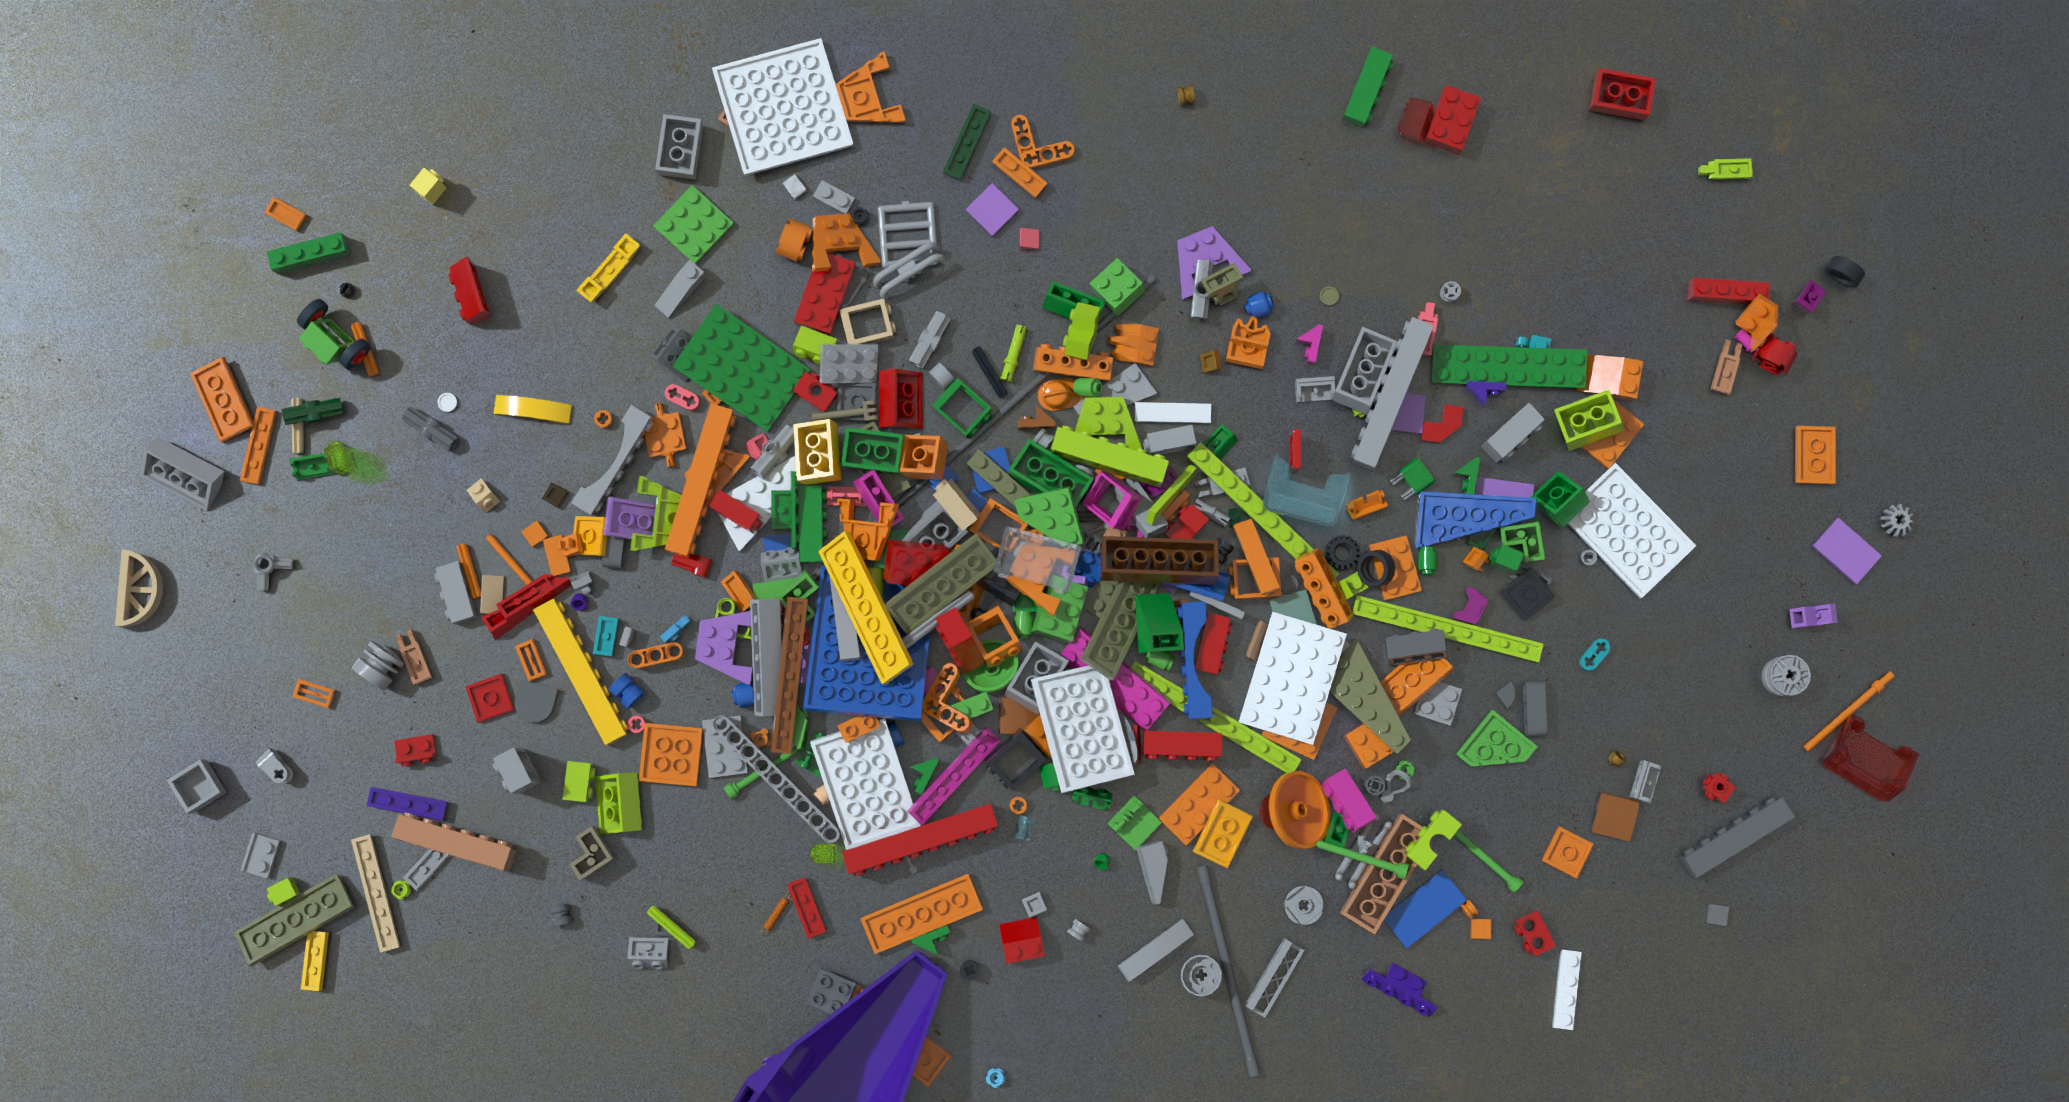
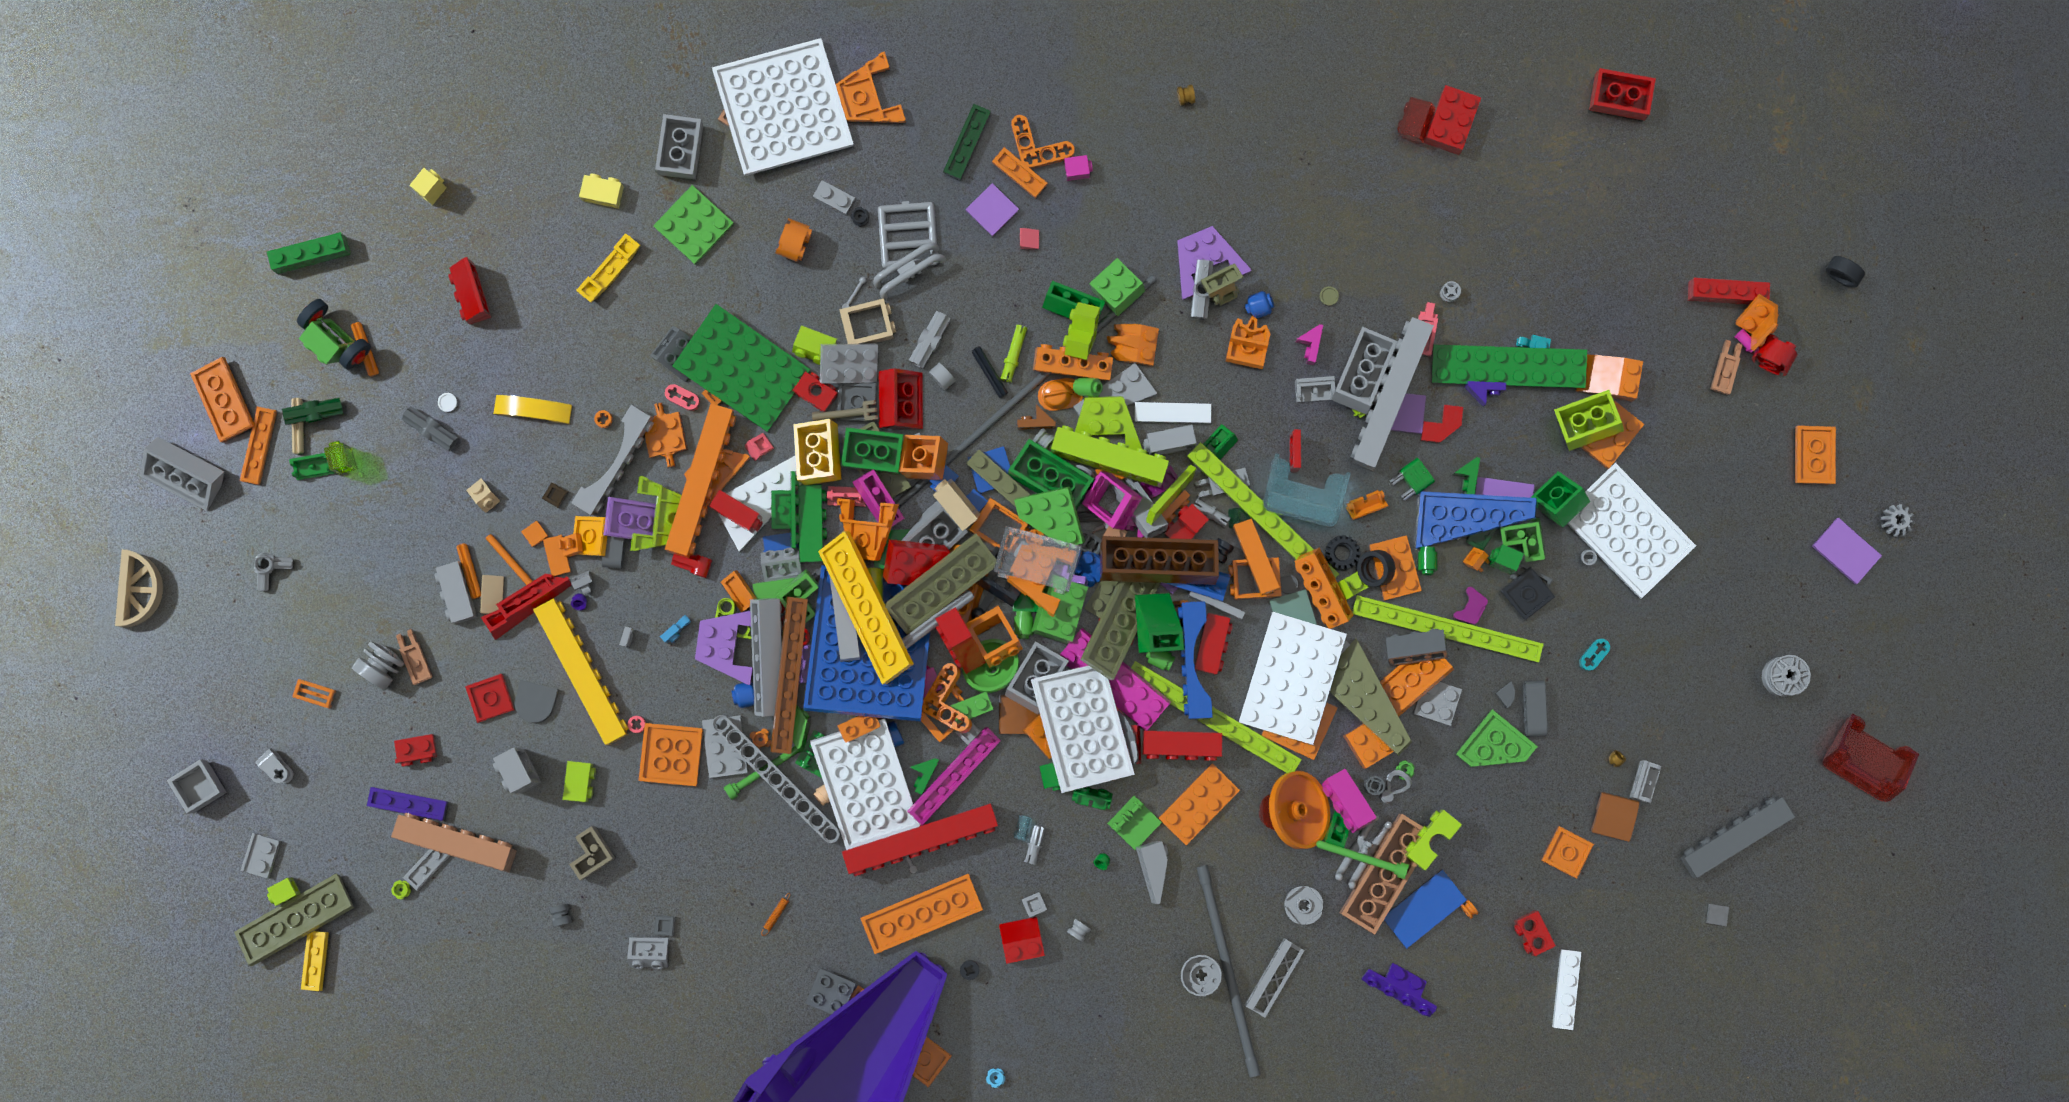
orange tile [264,197,307,232] -> none
black hinge [339,283,356,299] -> none
tan plate [351,834,401,953] -> none
orange tile [515,639,548,682] -> none
teal plate [593,616,619,657] -> none
lime slope [595,772,642,834] -> none
blue wheel [608,673,645,709] -> none
orange beam [628,642,685,669] -> none
lime axle [647,906,696,949] -> none
light grey slope [654,260,707,318] -> none
light grey piece [750,425,795,479] -> none
flat silver piece [782,174,807,200] -> none
red plate [787,877,826,939] -> none
red brick [794,252,856,337] -> none
clear neon green brick [810,844,835,863] -> none
orange wing [812,213,881,272] -> none
green slope [911,925,951,954] -> none
green window [932,377,992,439] -> none
black window [985,728,1047,791] -> none
orange bush [1010,797,1027,814] -> none
light grey slope [1118,919,1194,982] -> none
light orange tile [1193,799,1253,868] -> none
pearl gold plate [1200,350,1222,373] -> none
medium nougat slope [1245,621,1268,662] -> none
green brick [1342,46,1394,128] -> none
bright green piece [1454,829,1524,893] -> none
orange tile [1470,919,1491,939] -> none
light grey brick [1481,403,1545,463] -> none
lime hinge [1698,158,1753,180] -> none
red brick [1701,773,1736,803] -> none
medium lavender brick [1790,604,1838,628] -> none
magenta slope [1792,280,1826,314] -> none
orange bar [1803,671,1895,752] -> none
none -> light yellow brick [579,174,624,209]
none -> light grey axle [1024,825,1045,865]
none -> dark pink brick [1064,155,1093,181]

